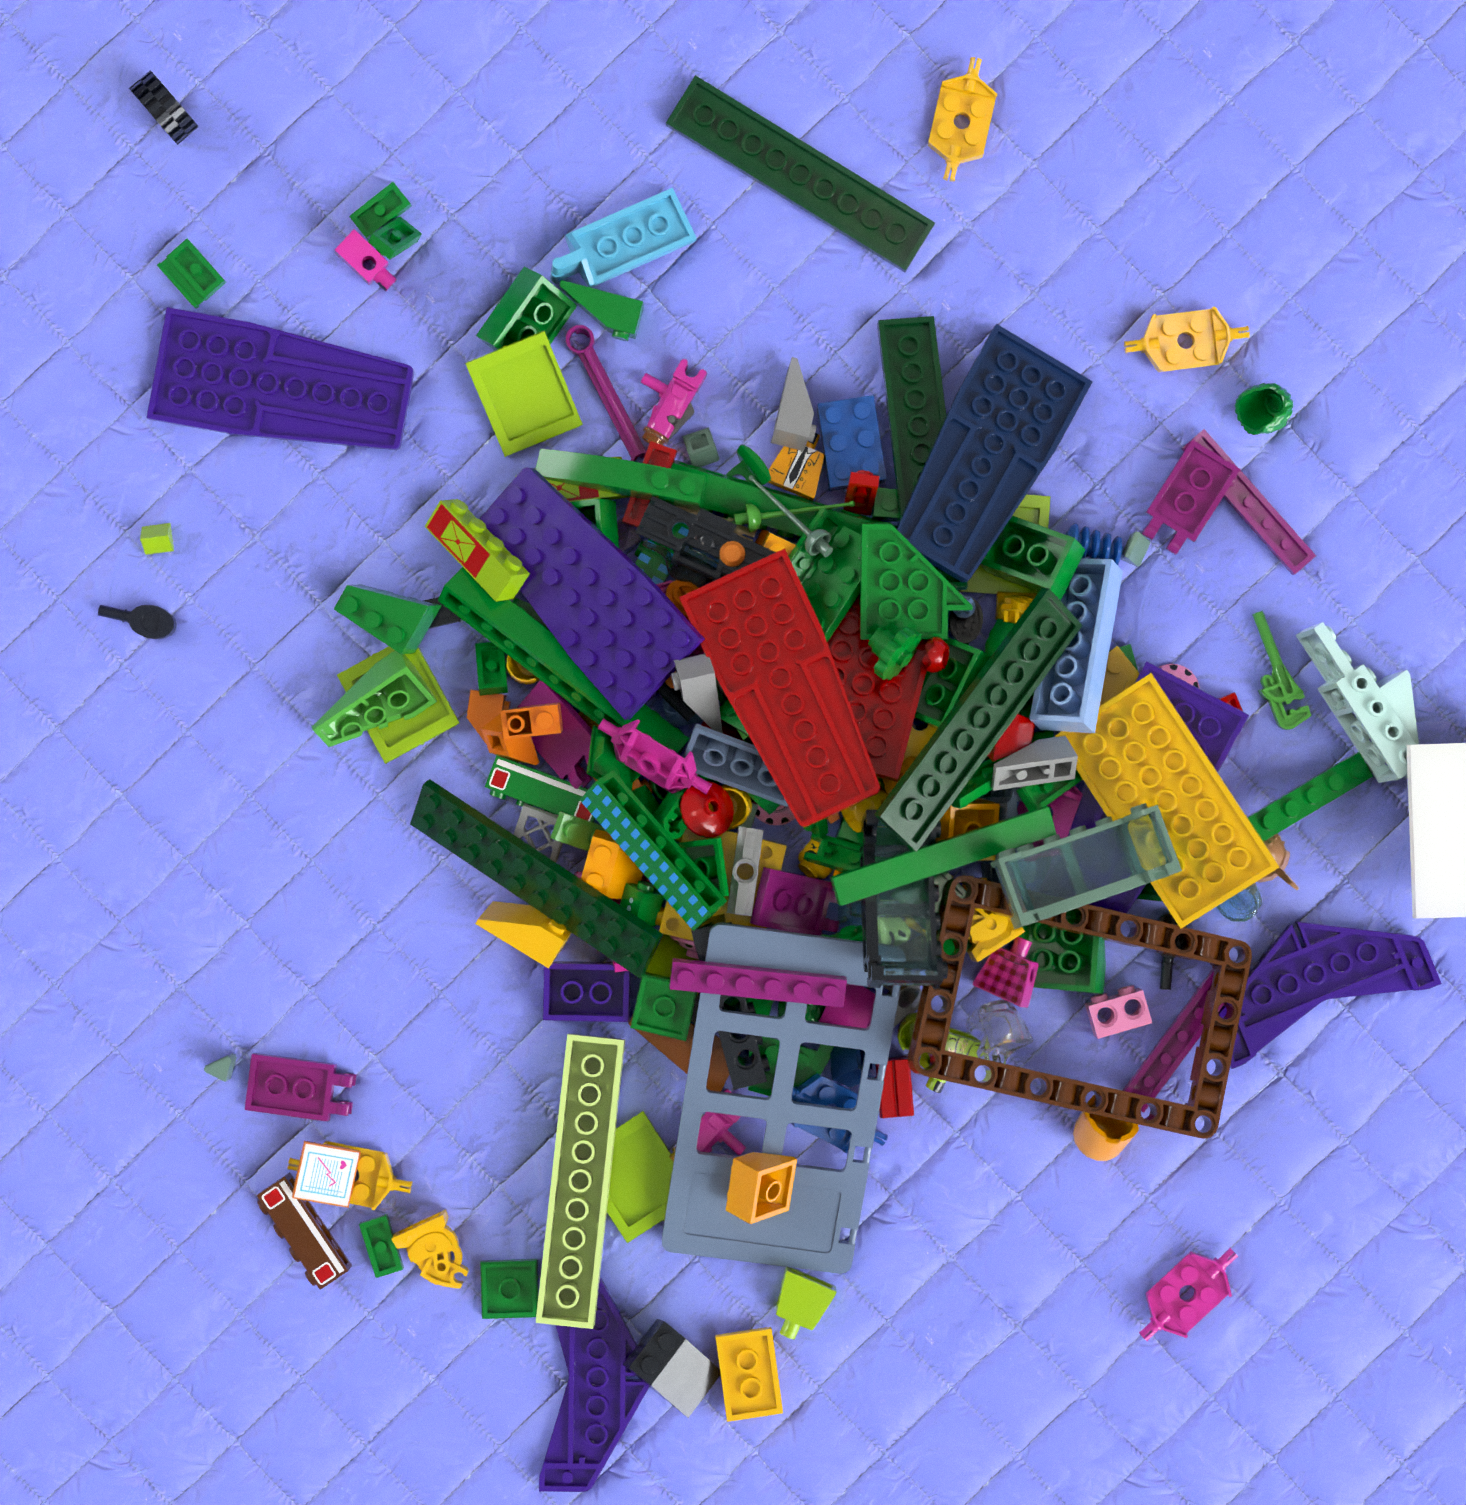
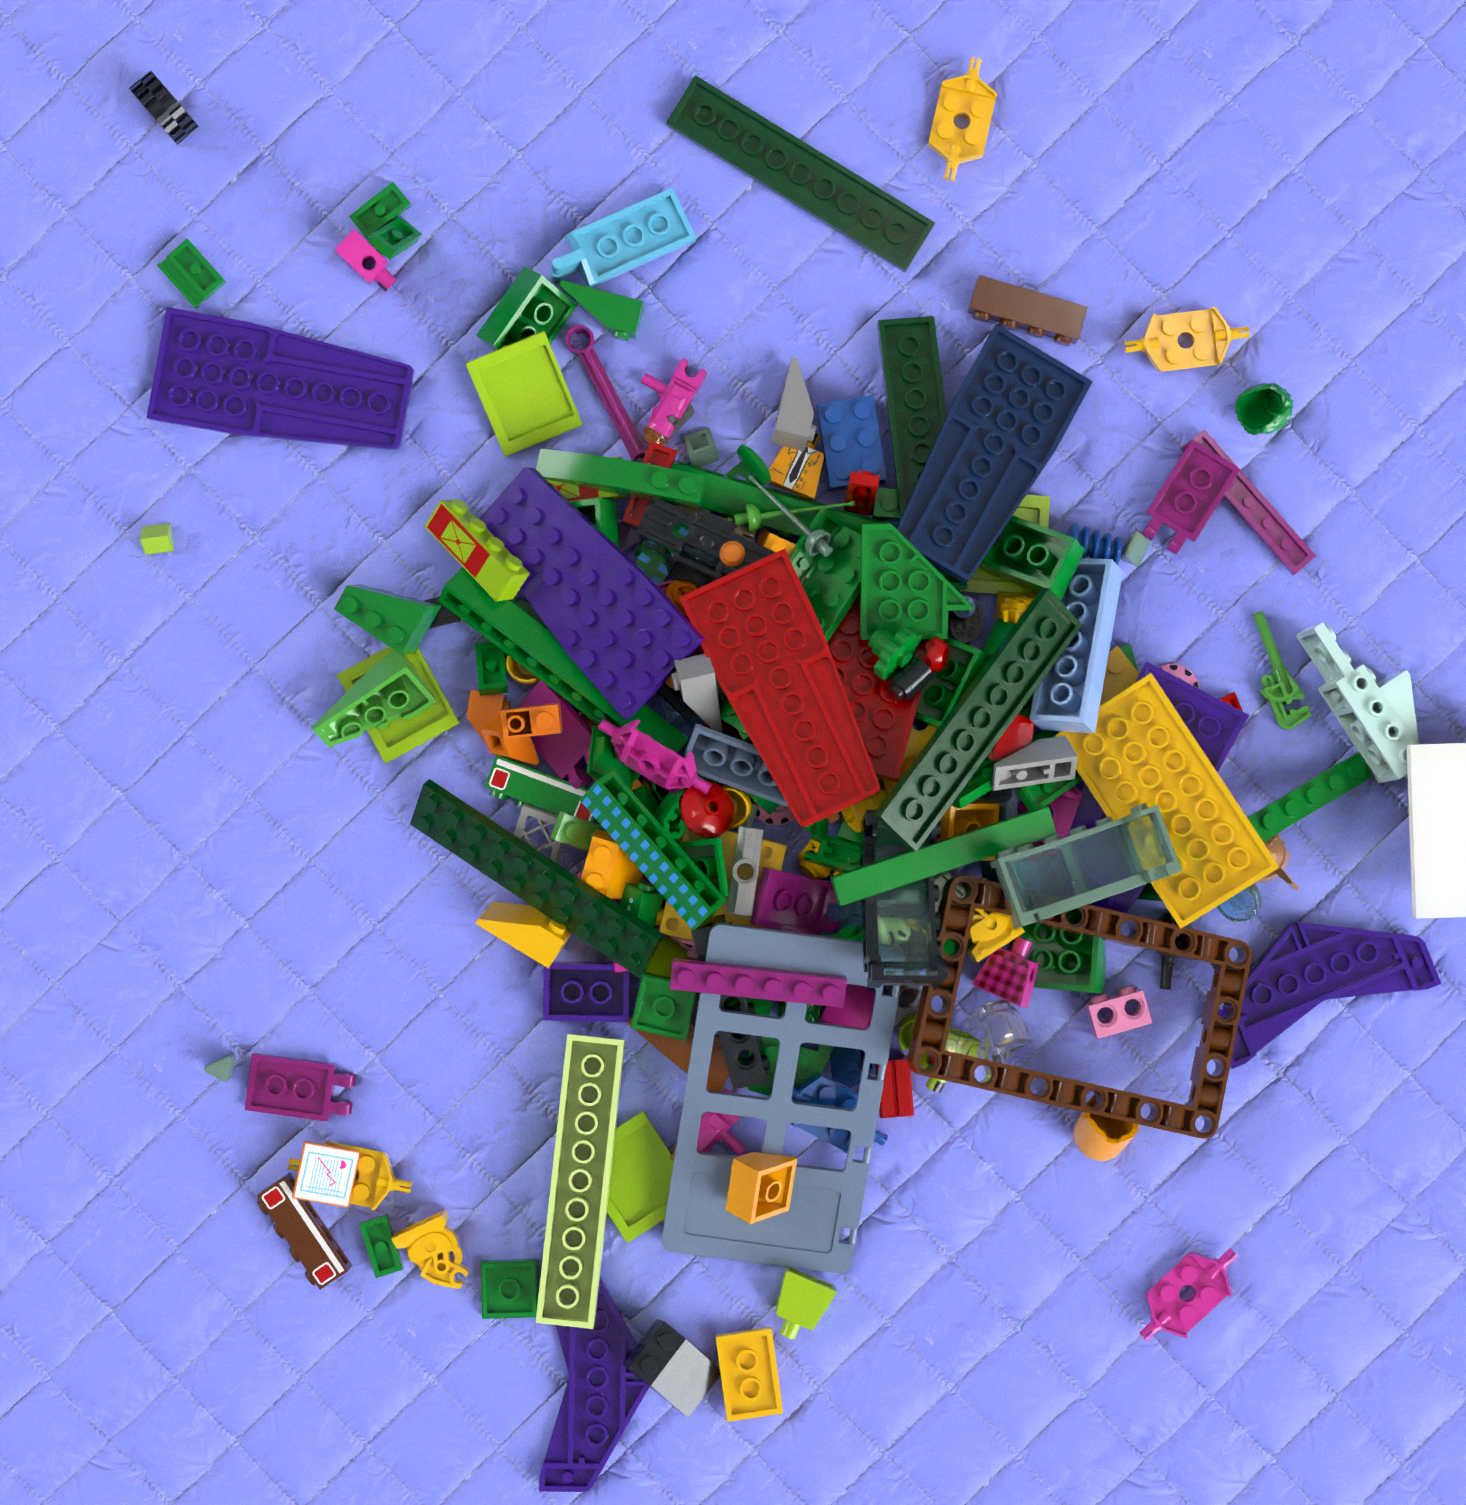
black piece [98,605,177,639] -> none
magenta plate [1122,969,1224,1113] -> none
none -> black brick [888,656,934,701]
none -> reddish brown brick [967,275,1088,346]

